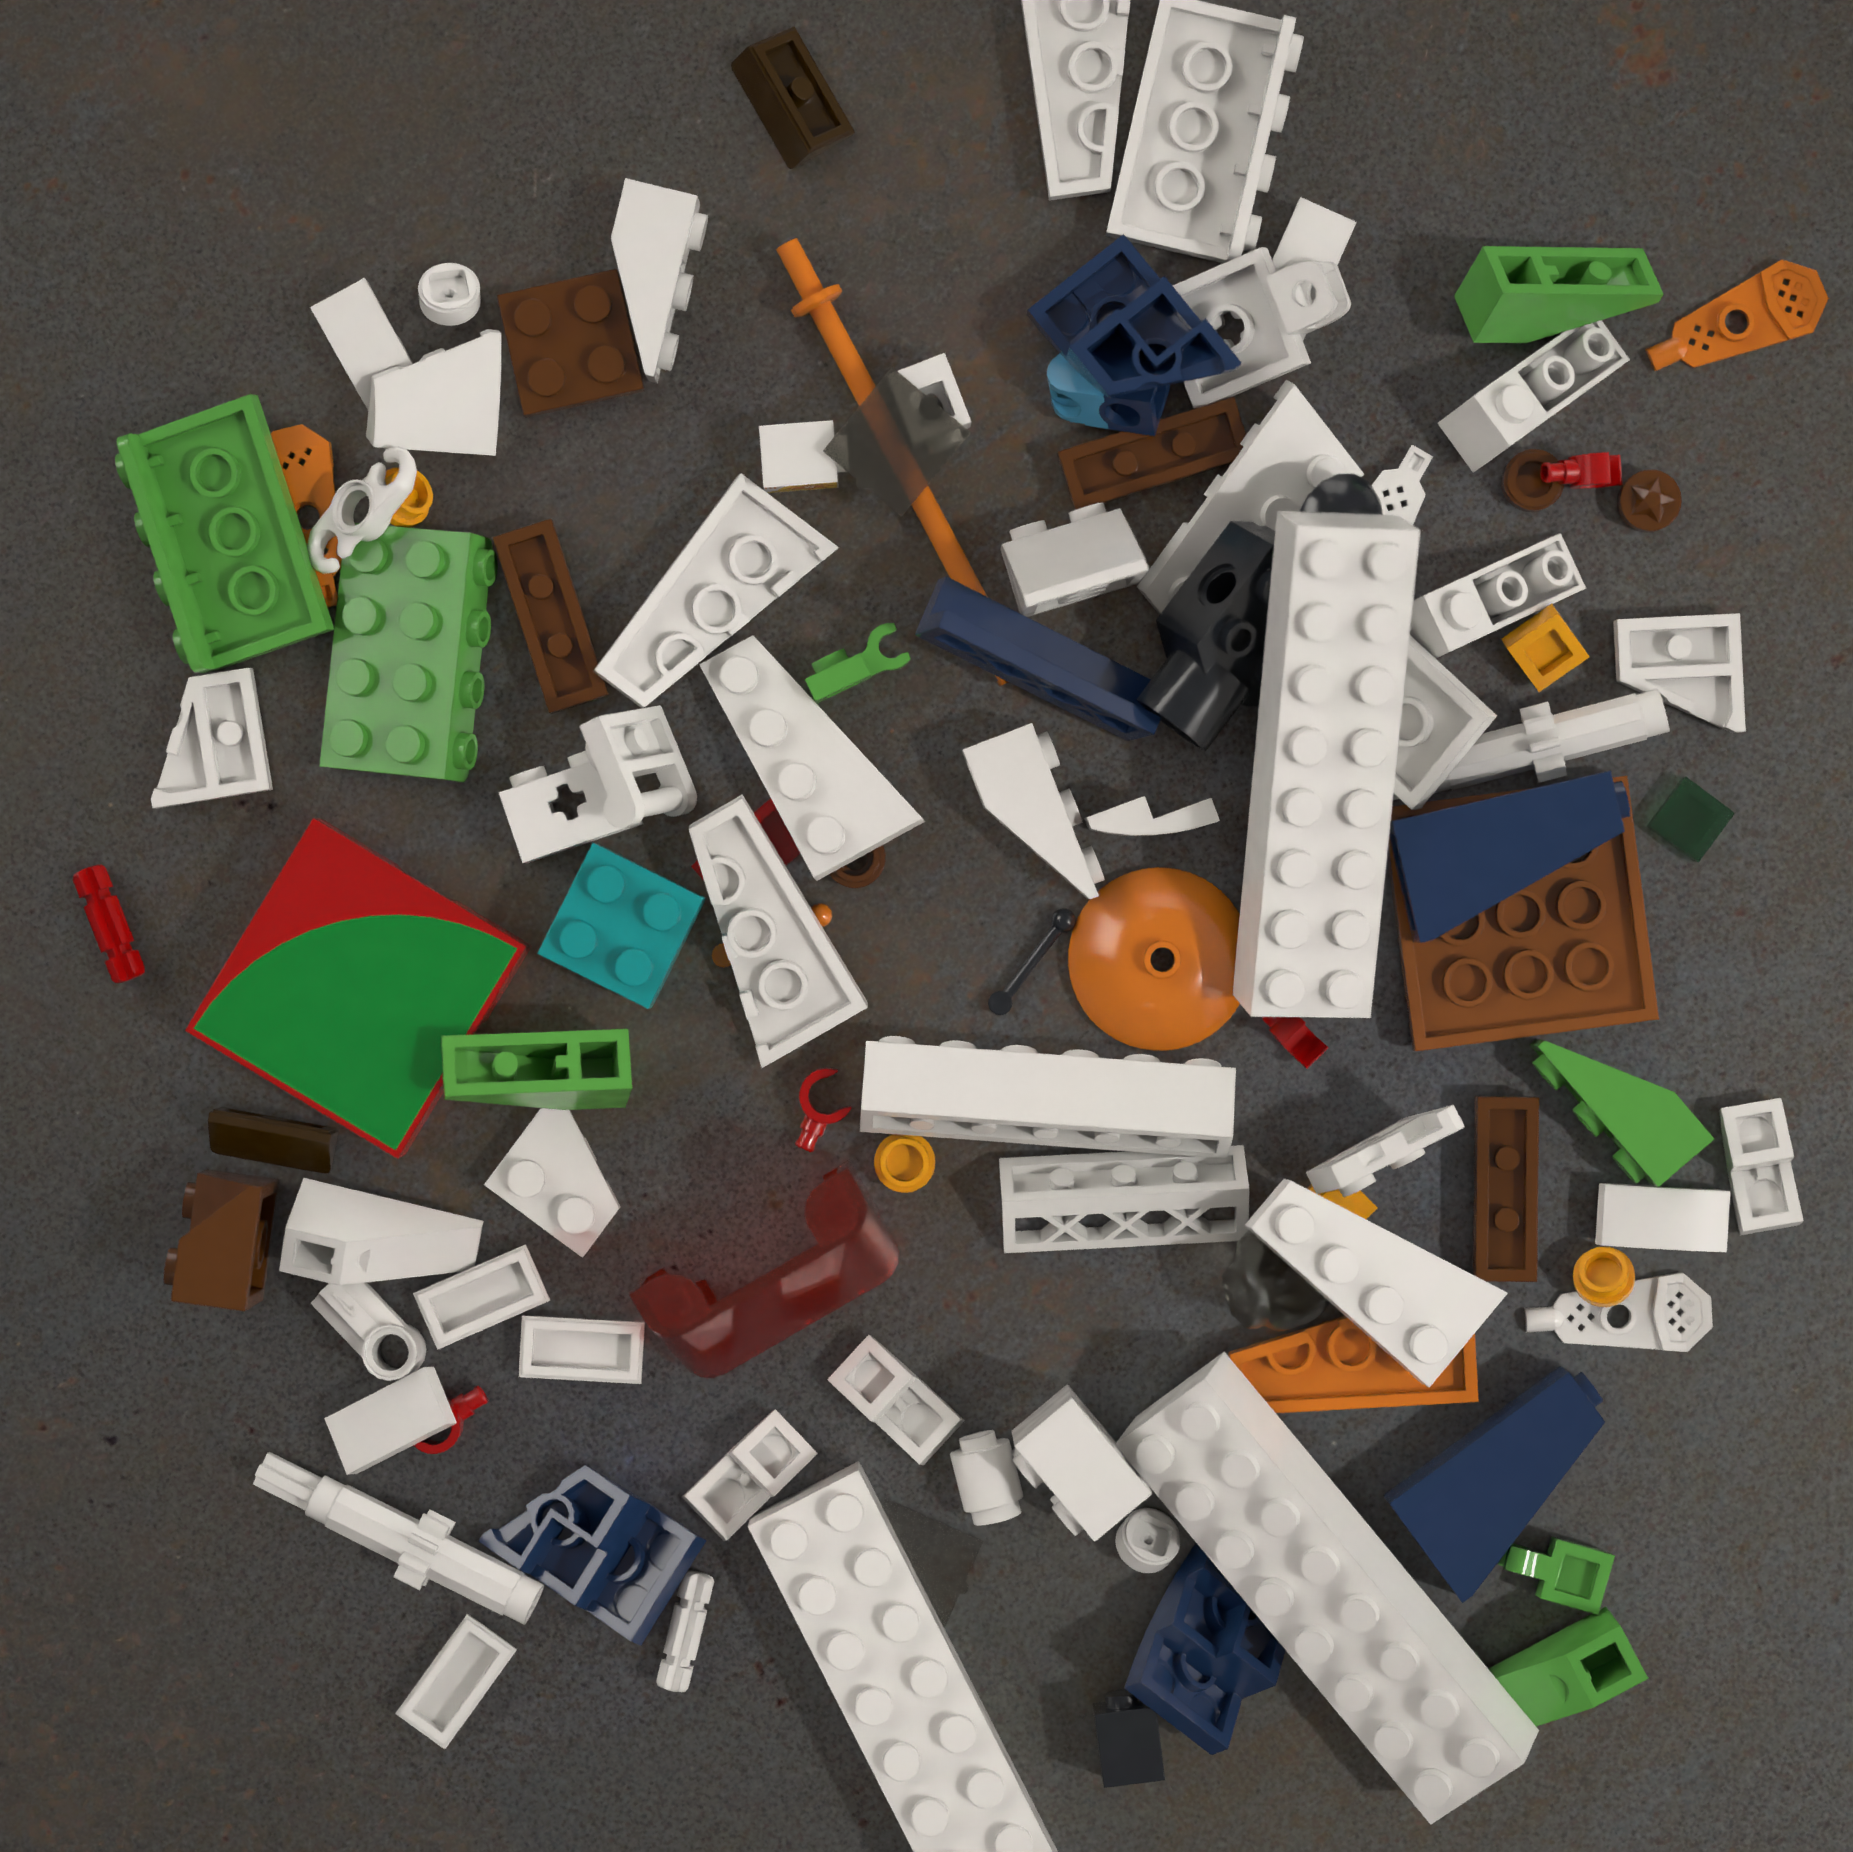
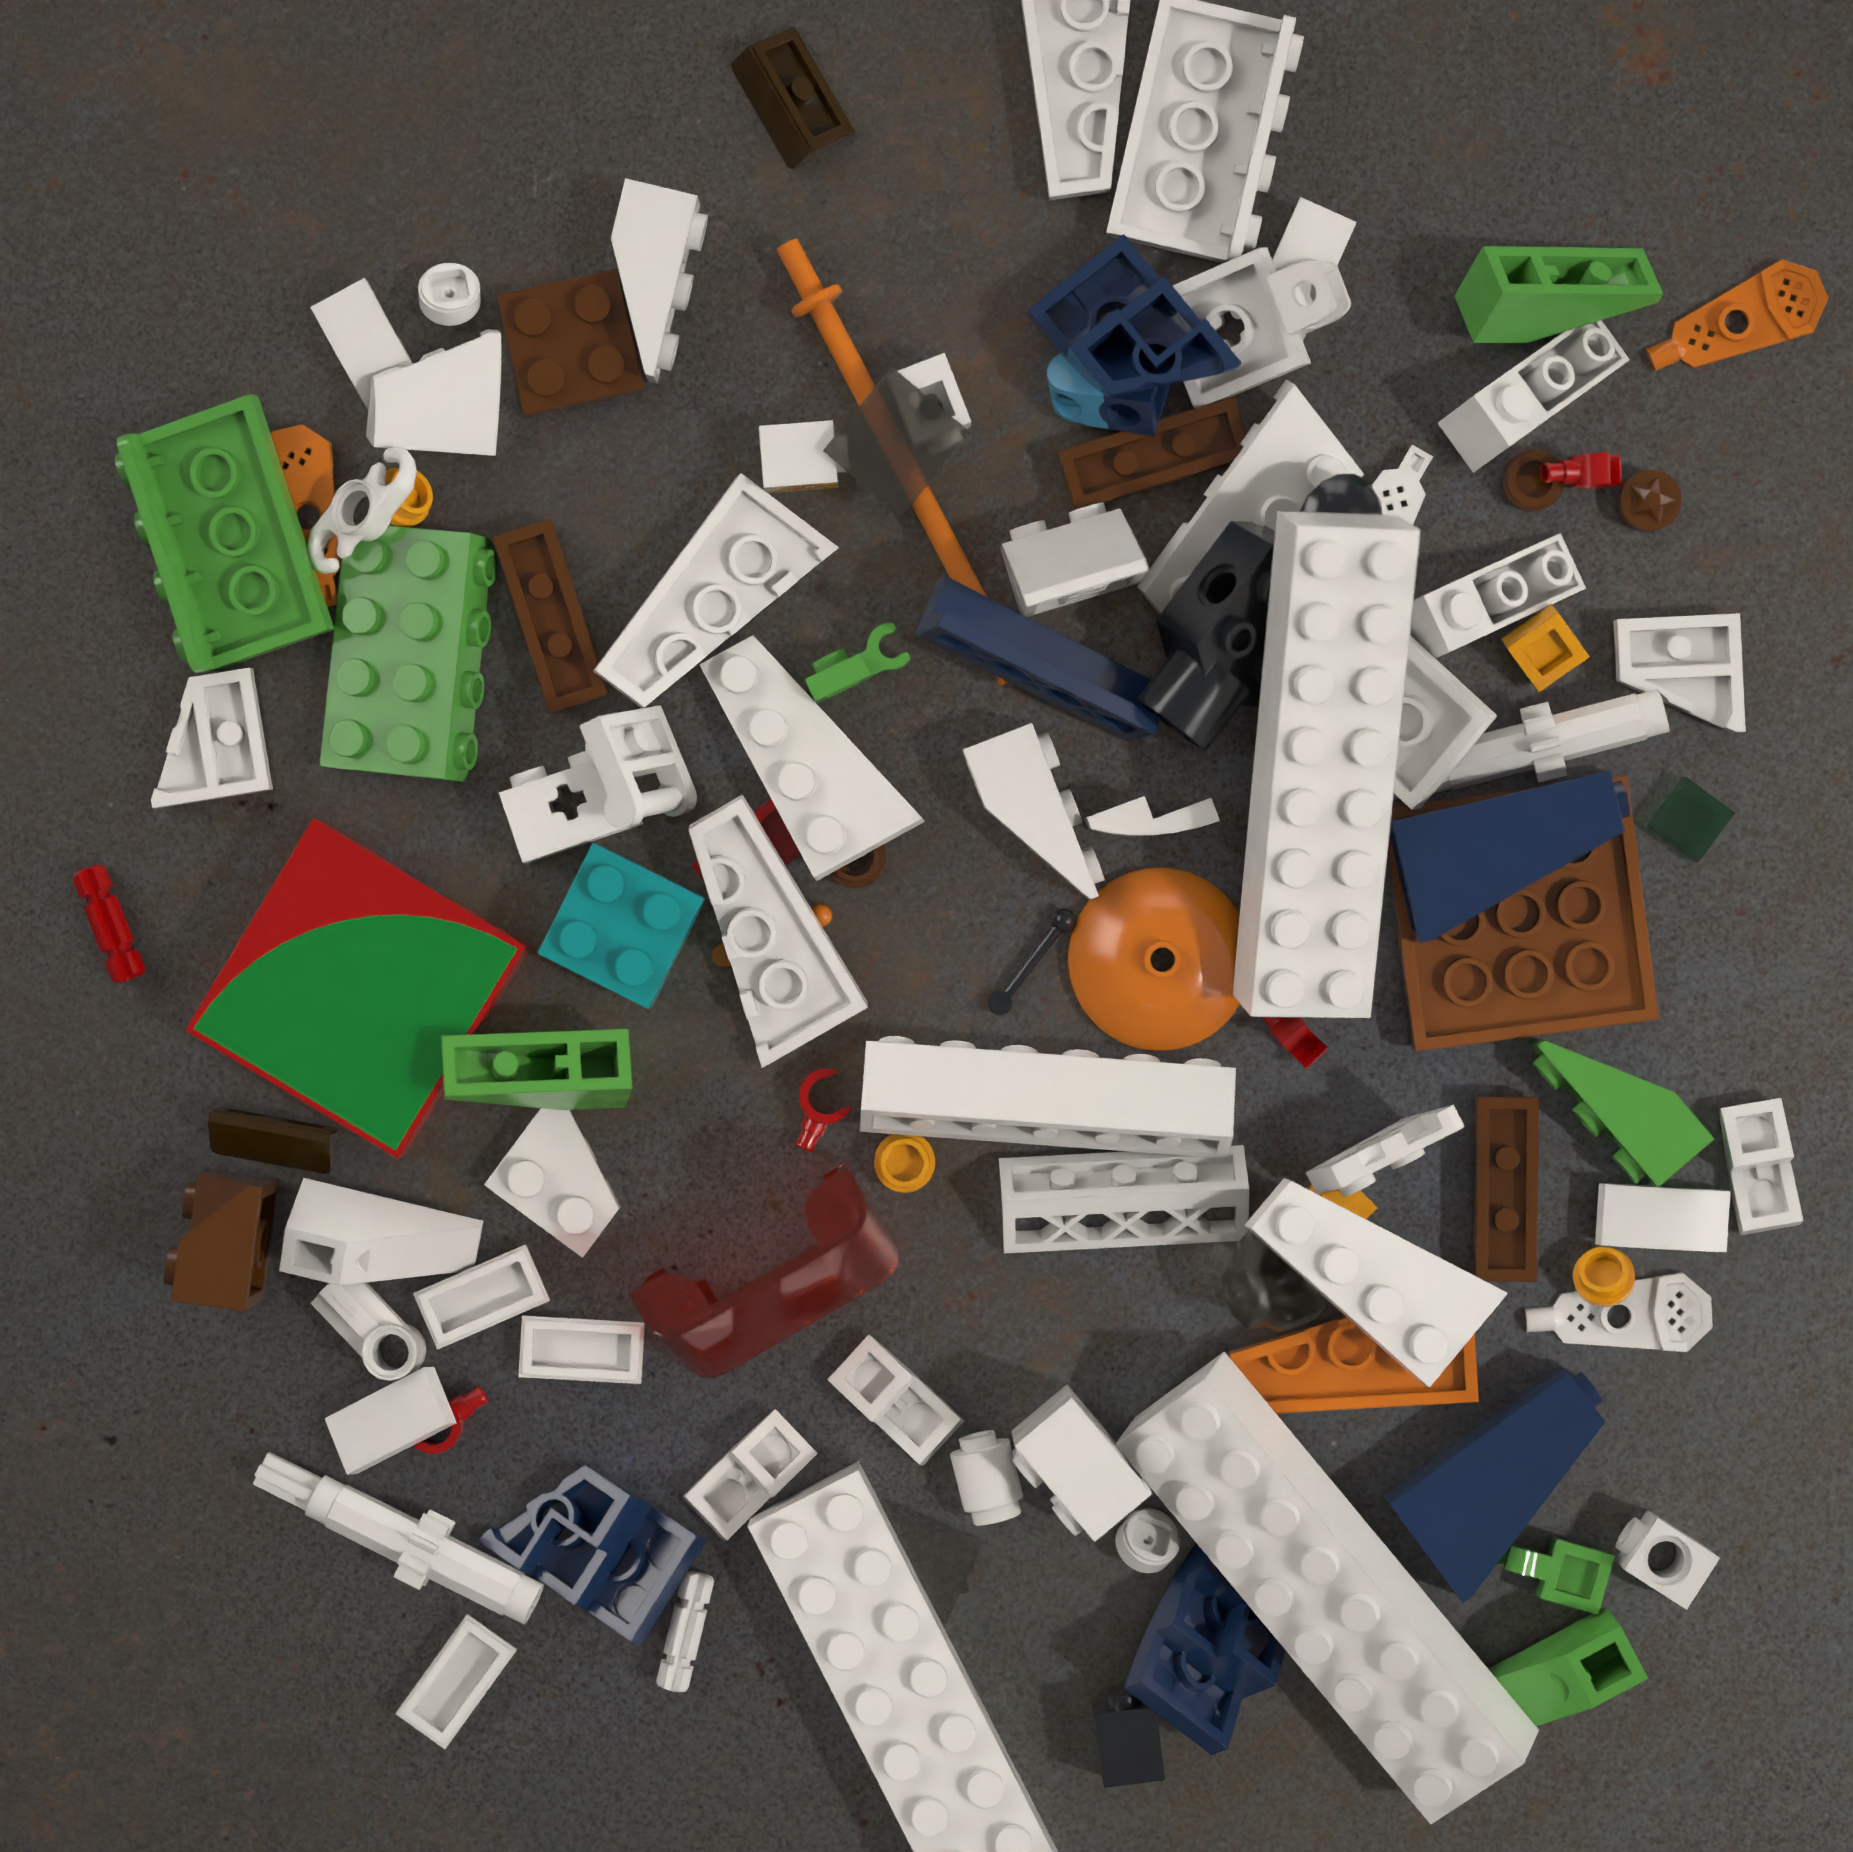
none -> white brick [1615,1510,1720,1610]

